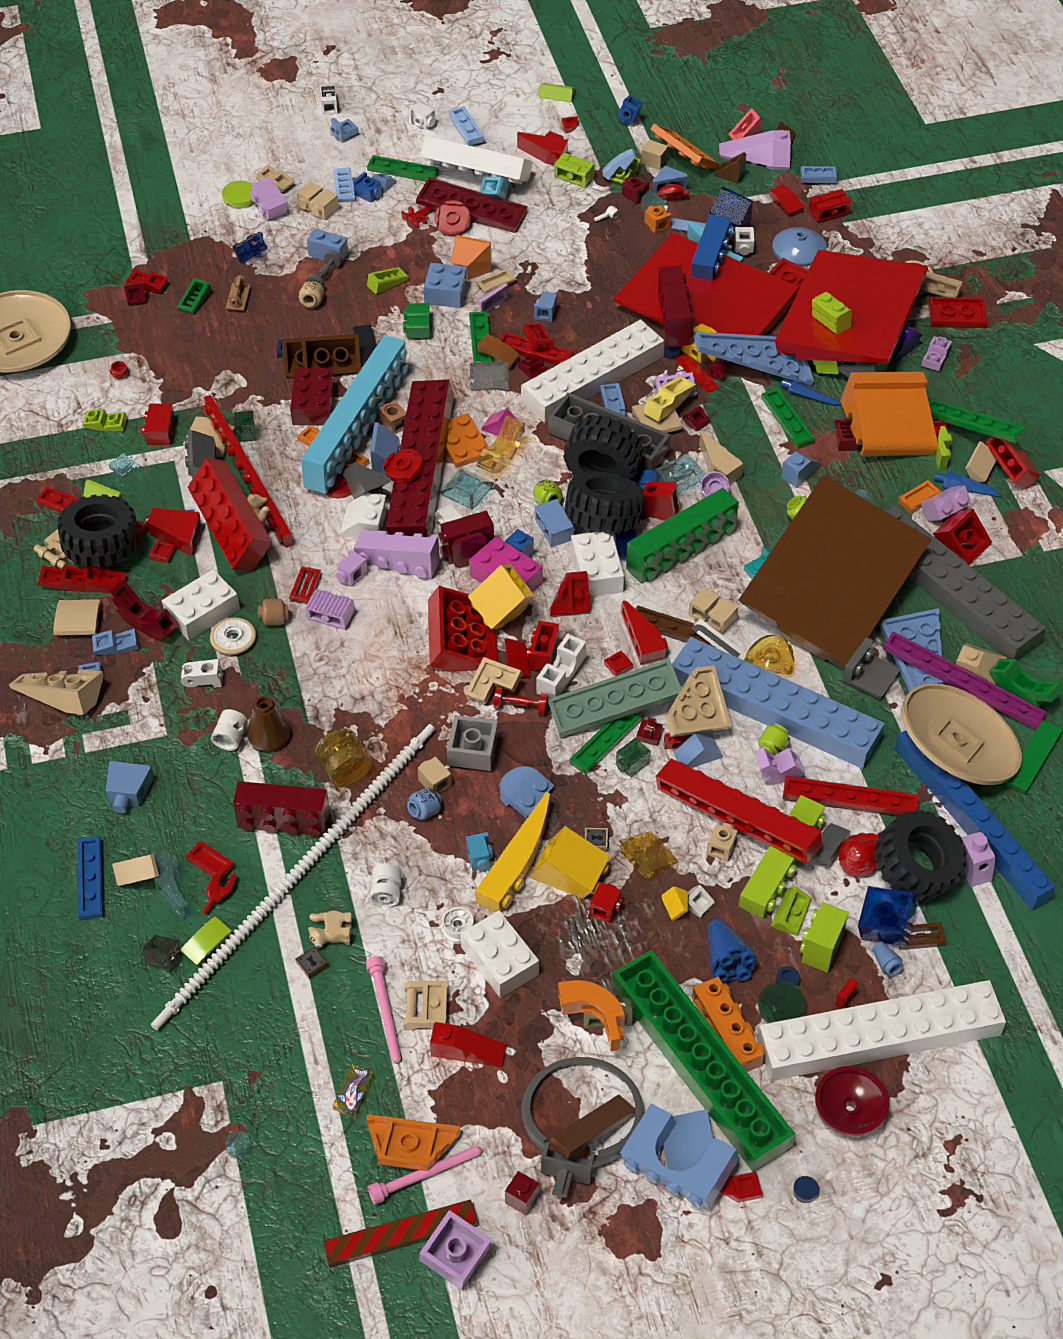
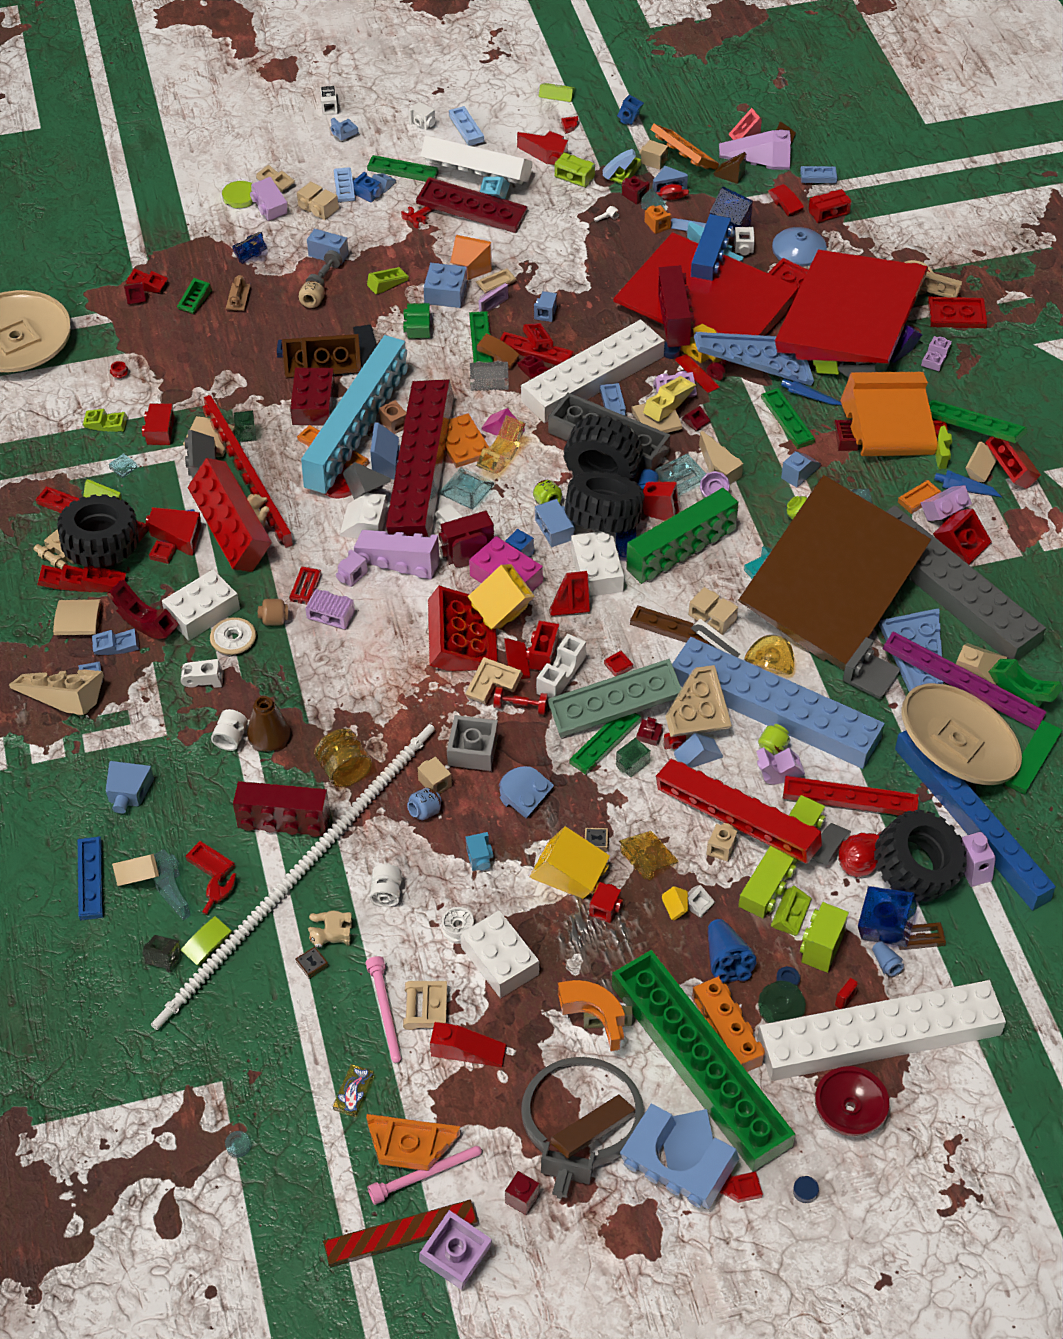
red tile [383,449,424,483] -> none
tile [435,200,470,236] -> none
yellow slope [475,792,550,912] -> none
red slope [620,601,668,665] -> none
lime brick [812,292,852,334] -> none

